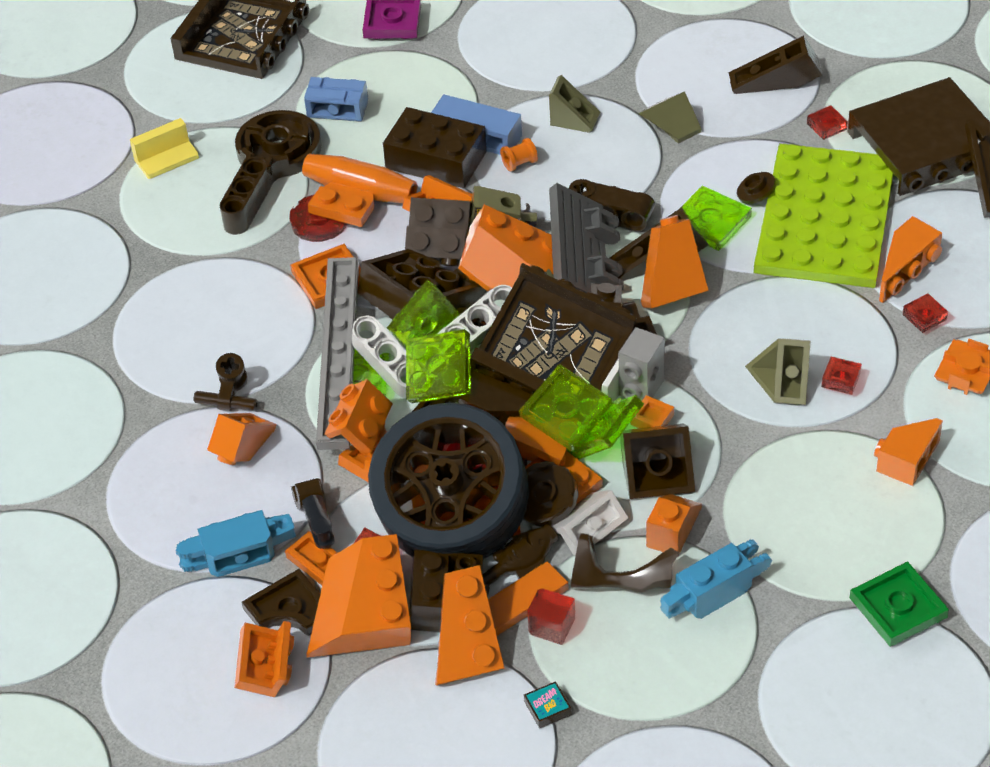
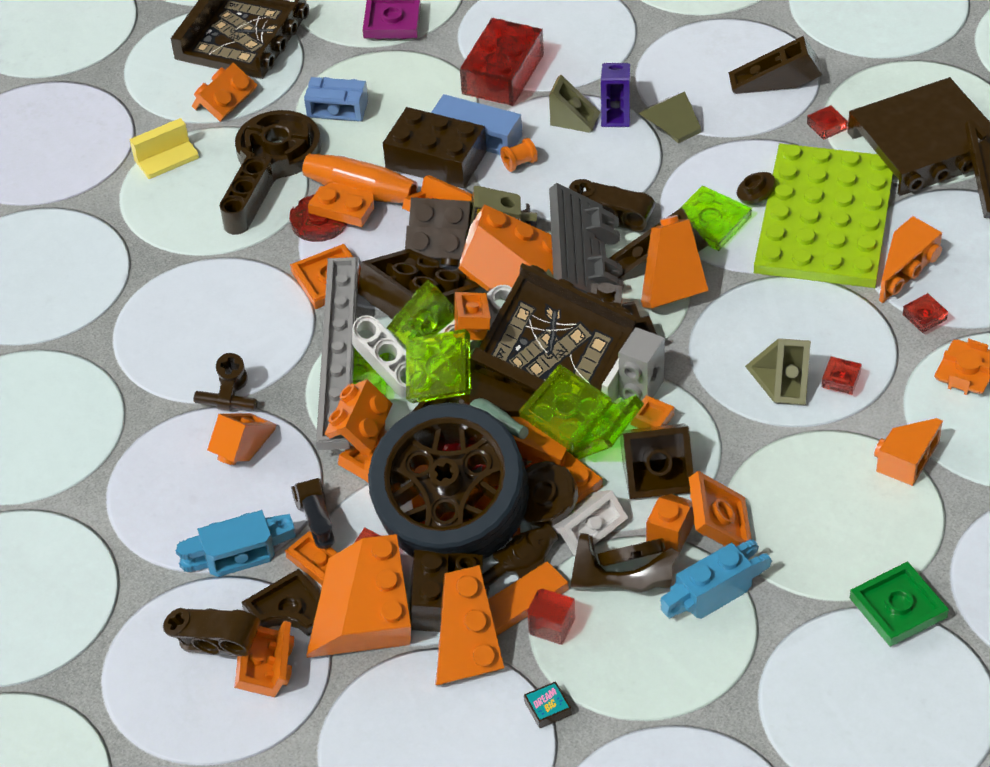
none -> dark brown piece [163,608,261,656]
none -> orange bracket [192,62,258,122]
none -> orange slope [454,292,491,340]
none -> clear red brick [460,18,544,106]
none -> sand green piece [470,398,529,439]
none -> dark brown tile [597,538,666,566]
none -> dark purple torso [601,63,630,127]
none -> orange plate [689,471,752,547]

